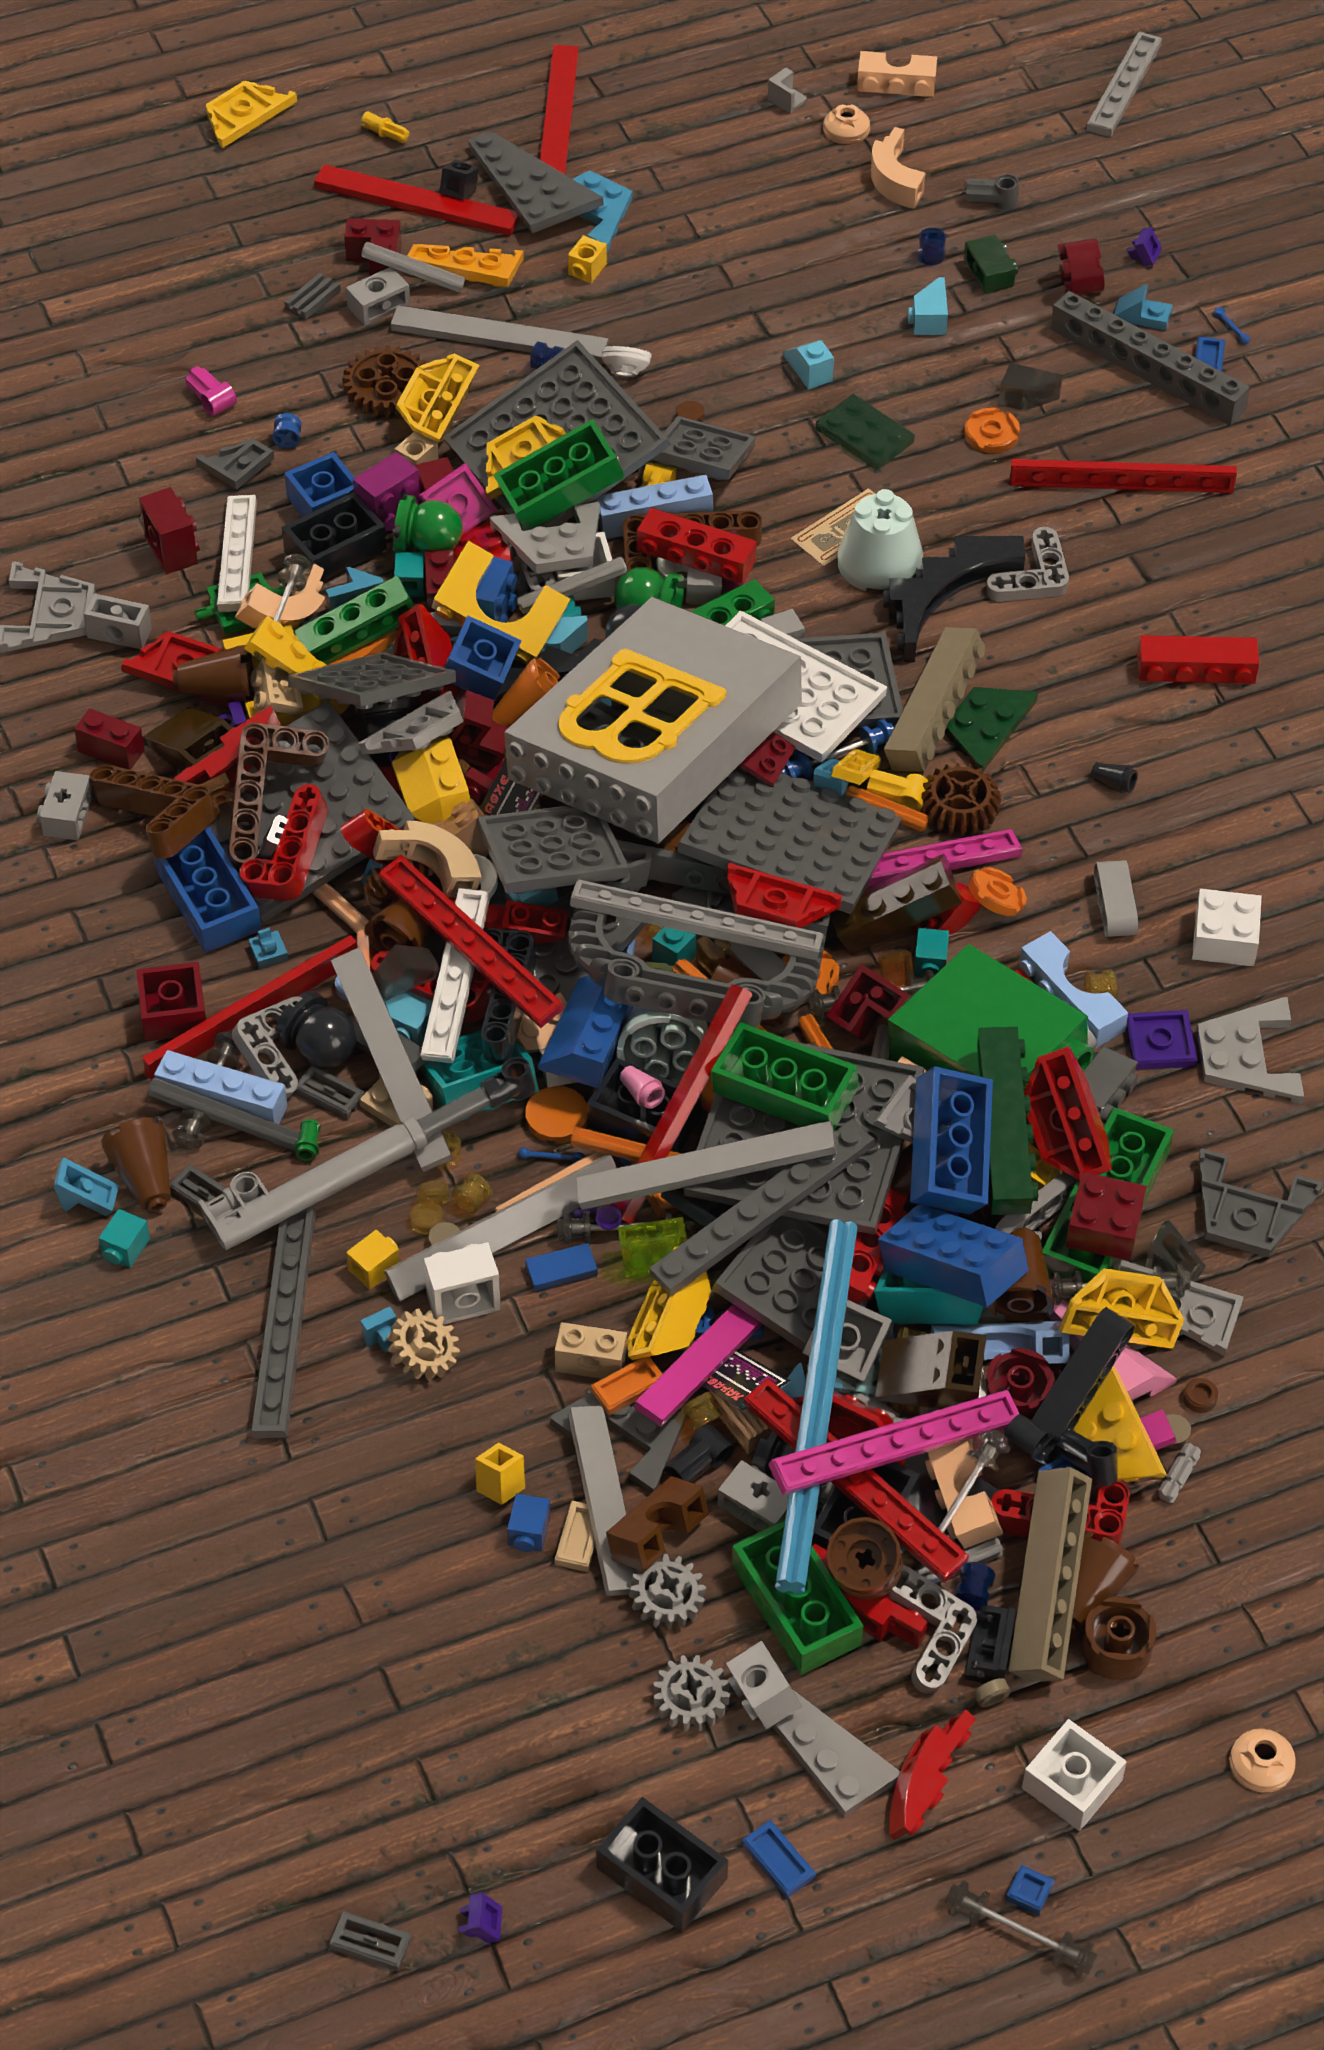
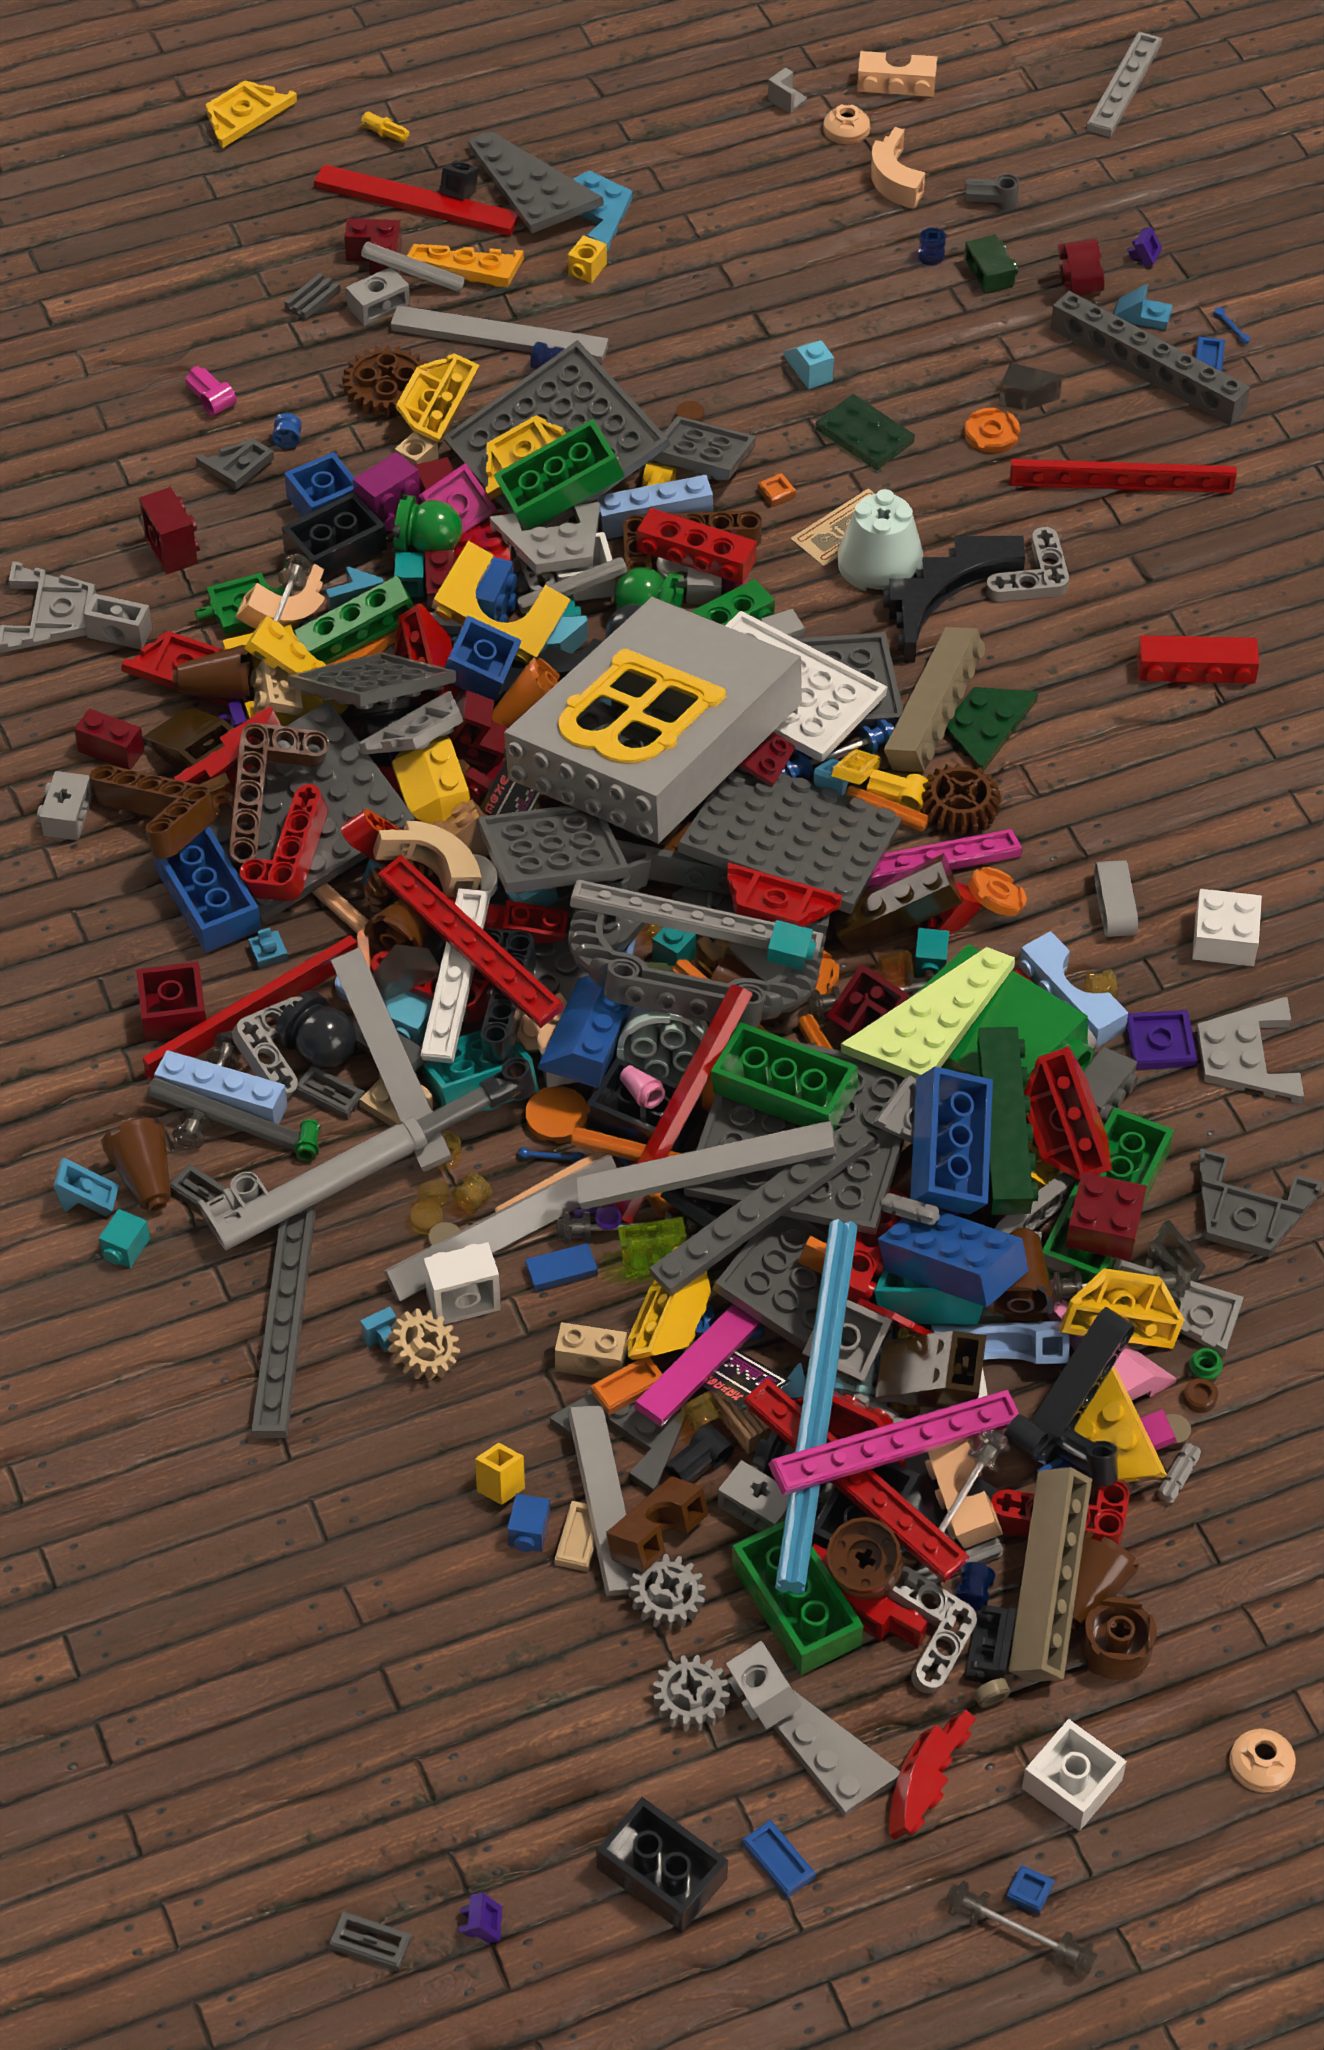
white tile [217,495,257,612] -> none
dark grey tile [256,815,288,860] -> none
yellow brick [346,1230,399,1290] -> none
red tile [540,45,579,175] -> none
white piece [602,346,652,377] -> none
medium azure slope [908,277,948,335] -> none
dark red brick [986,1348,1055,1420] -> none
black cone [1091,762,1138,794] -> none
none -> orange tile [757,473,796,507]
none -> teal brick [766,920,817,970]
none -> orange tile [798,1236,827,1274]
none -> yellowish green wing [841,947,1015,1079]
none -> red window [857,1298,933,1335]
none -> light grey axle [880,1193,940,1226]
none -> green plate [1189,1348,1223,1381]

